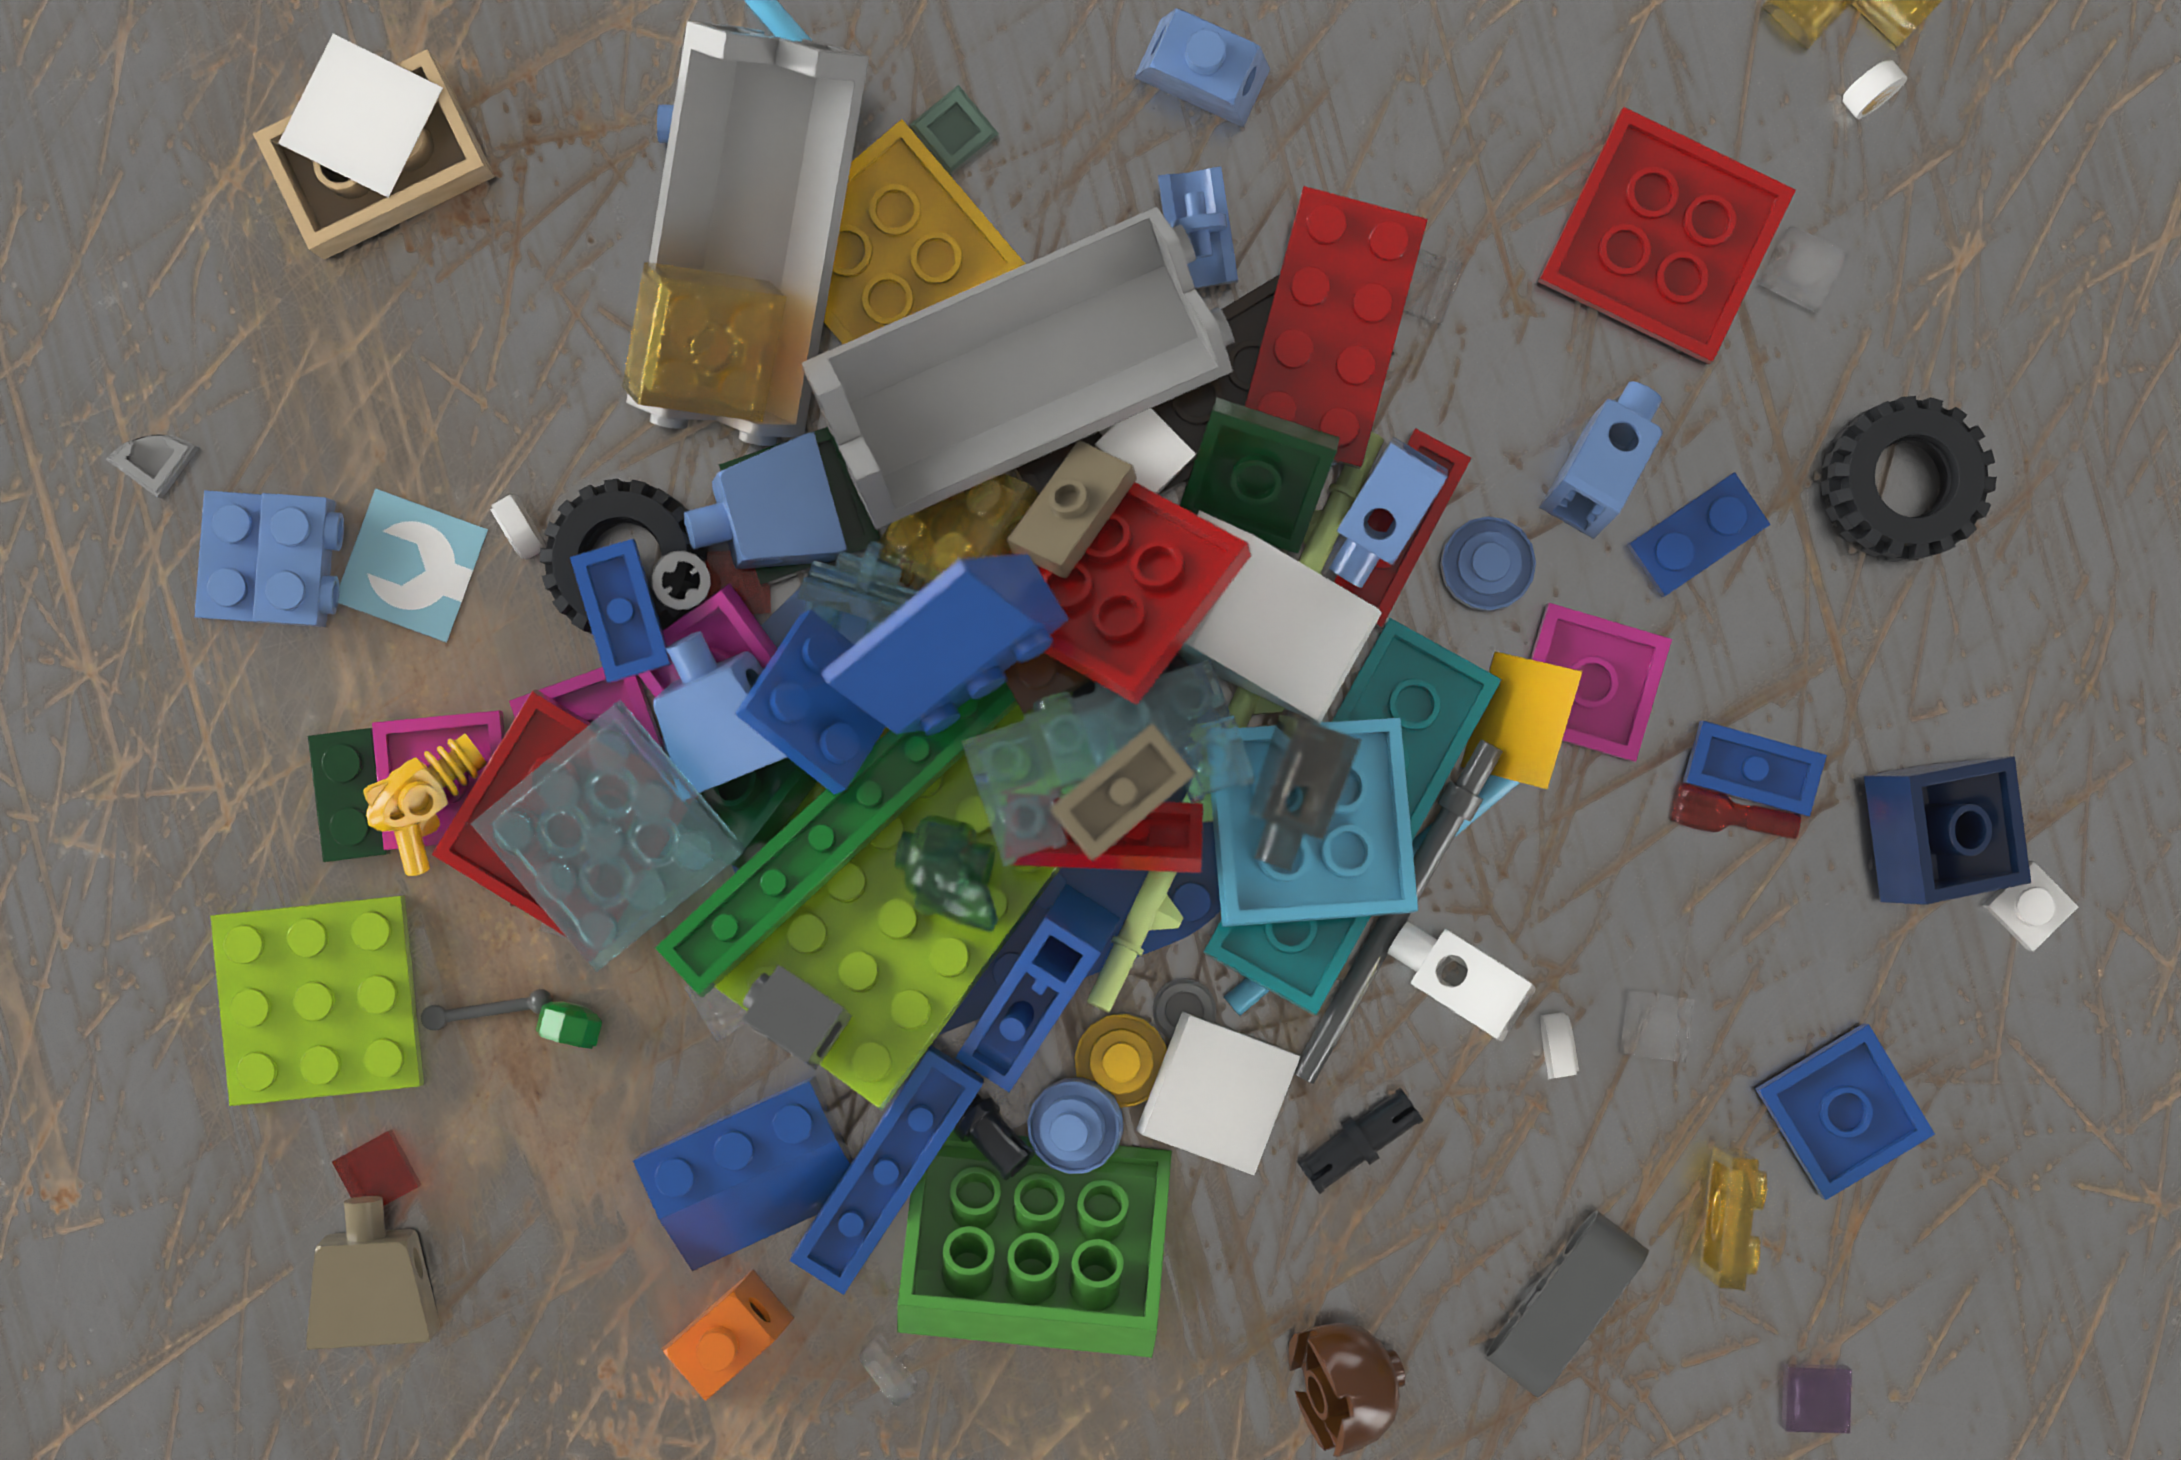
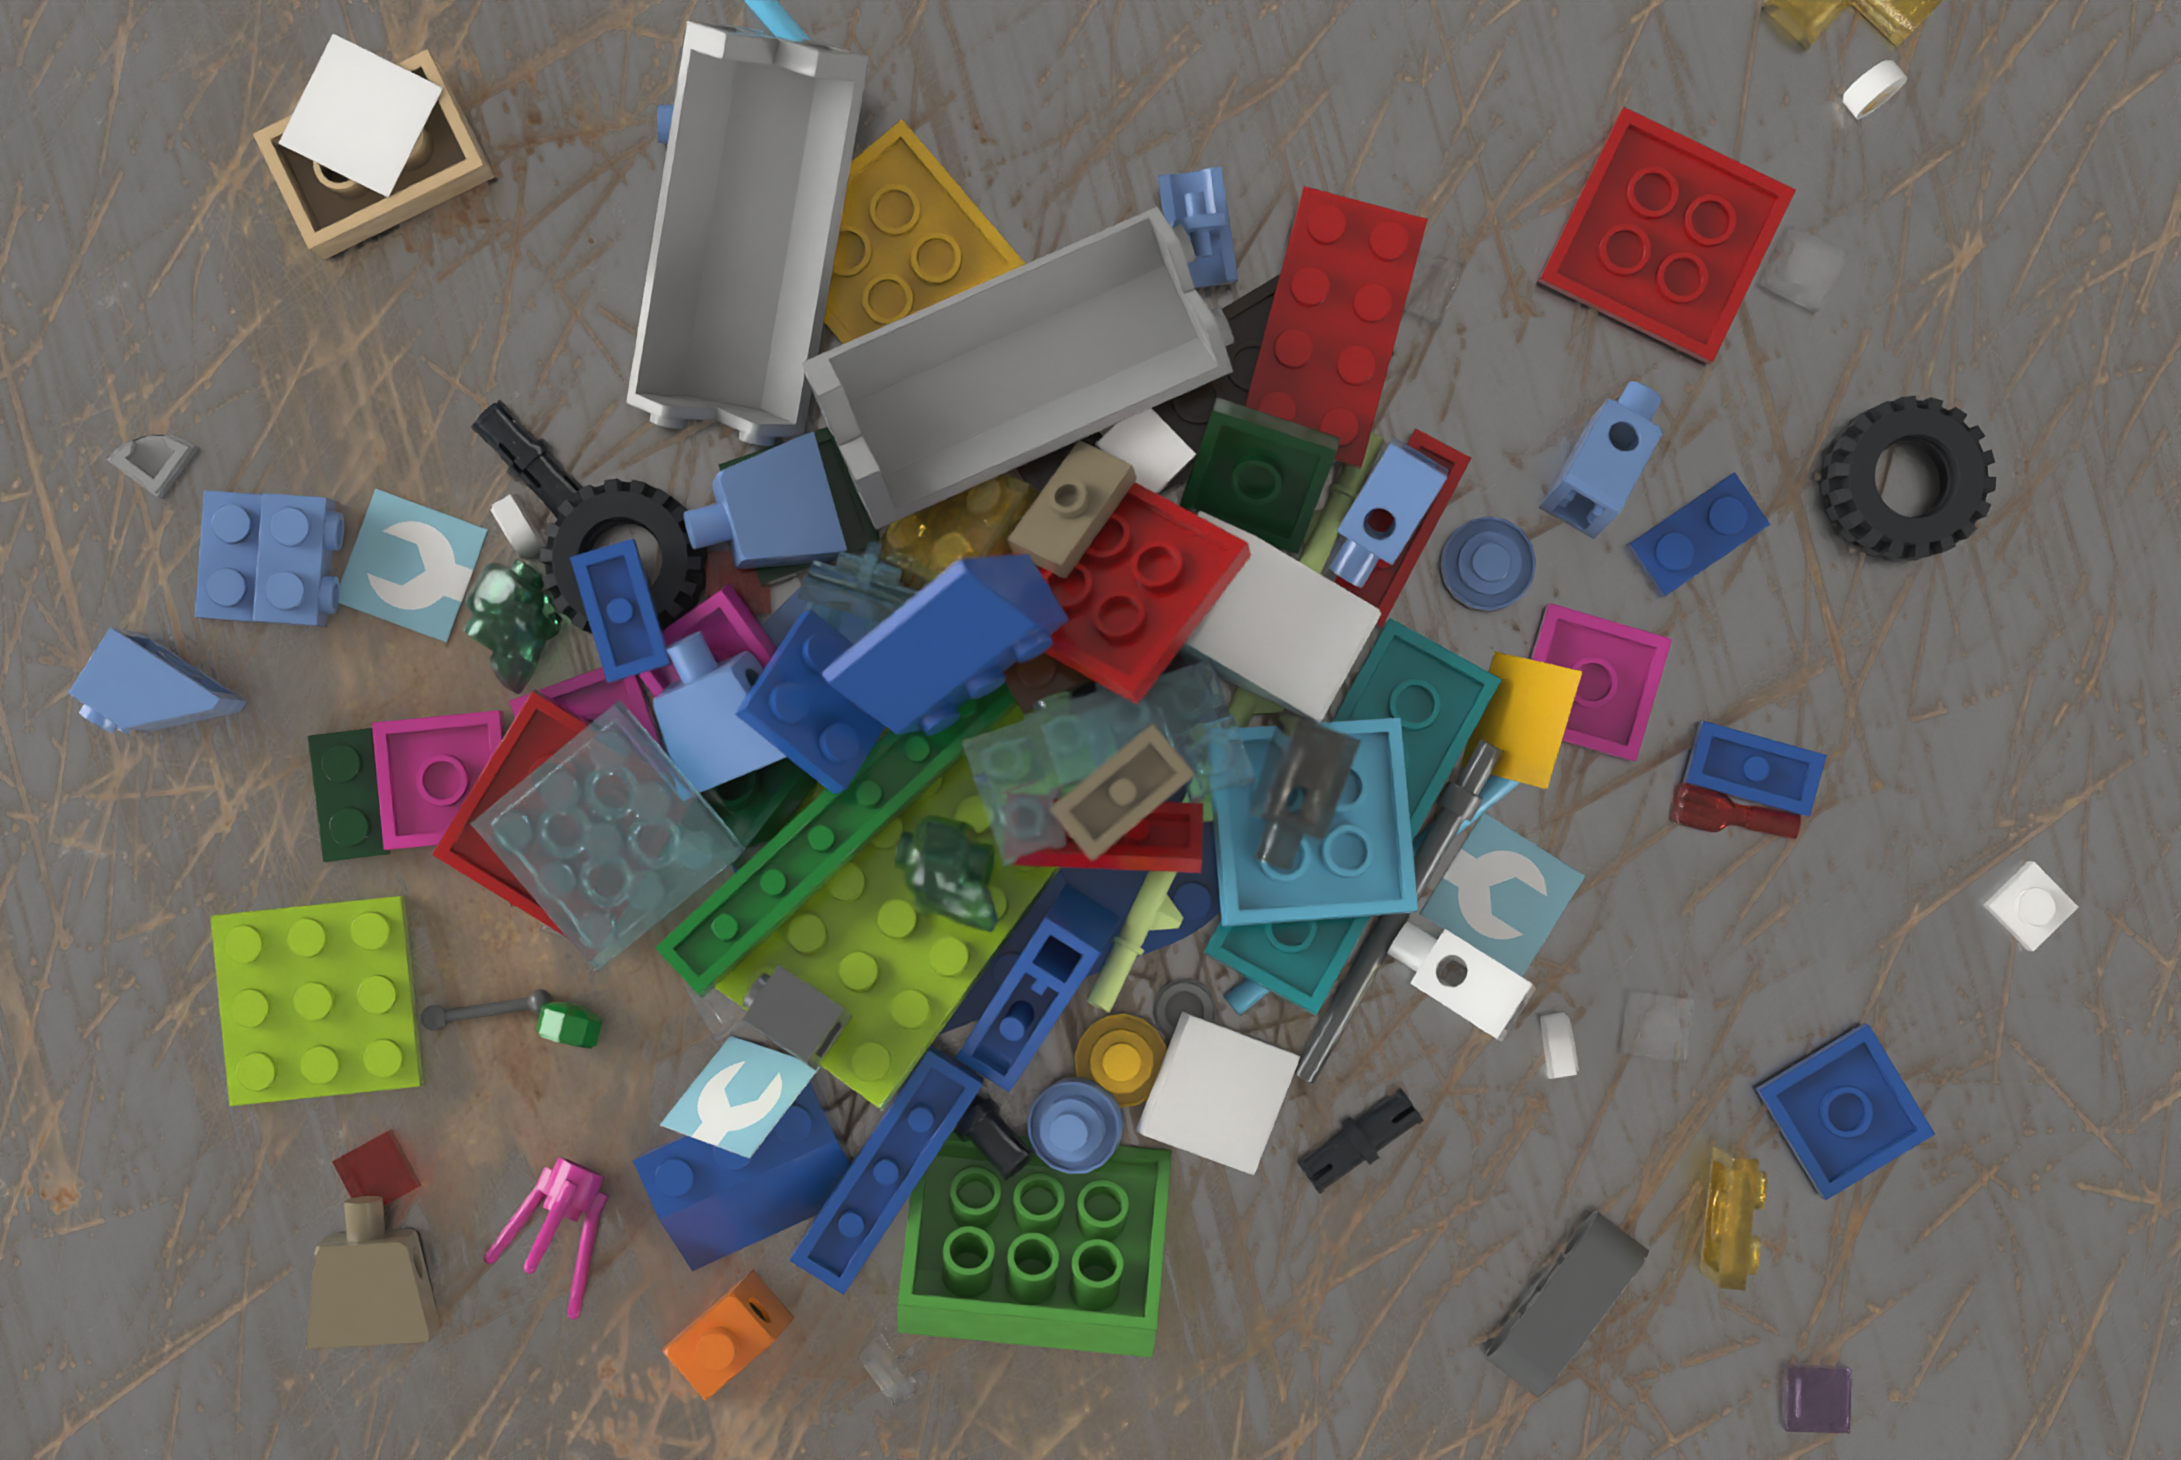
yellow piece [363,734,487,876] -> none
clear yellow brick [622,262,787,422] -> none
light grey bush [651,551,710,610] -> none
sand green tile [910,85,999,177] -> none
medium blue torso [1134,8,1270,128] -> none
reddish brown cylinder [1288,1323,1406,1457] -> none
dark blue slope [1864,756,2031,905] -> none
none -> medium blue slope [68,627,247,734]
none -> clear green head [462,558,563,694]
none -> black pin [471,400,583,518]
none -> dark pink plant [484,1157,609,1320]
none -> medium azure sticker [660,1035,821,1158]
none -> medium azure sticker [1420,813,1585,977]

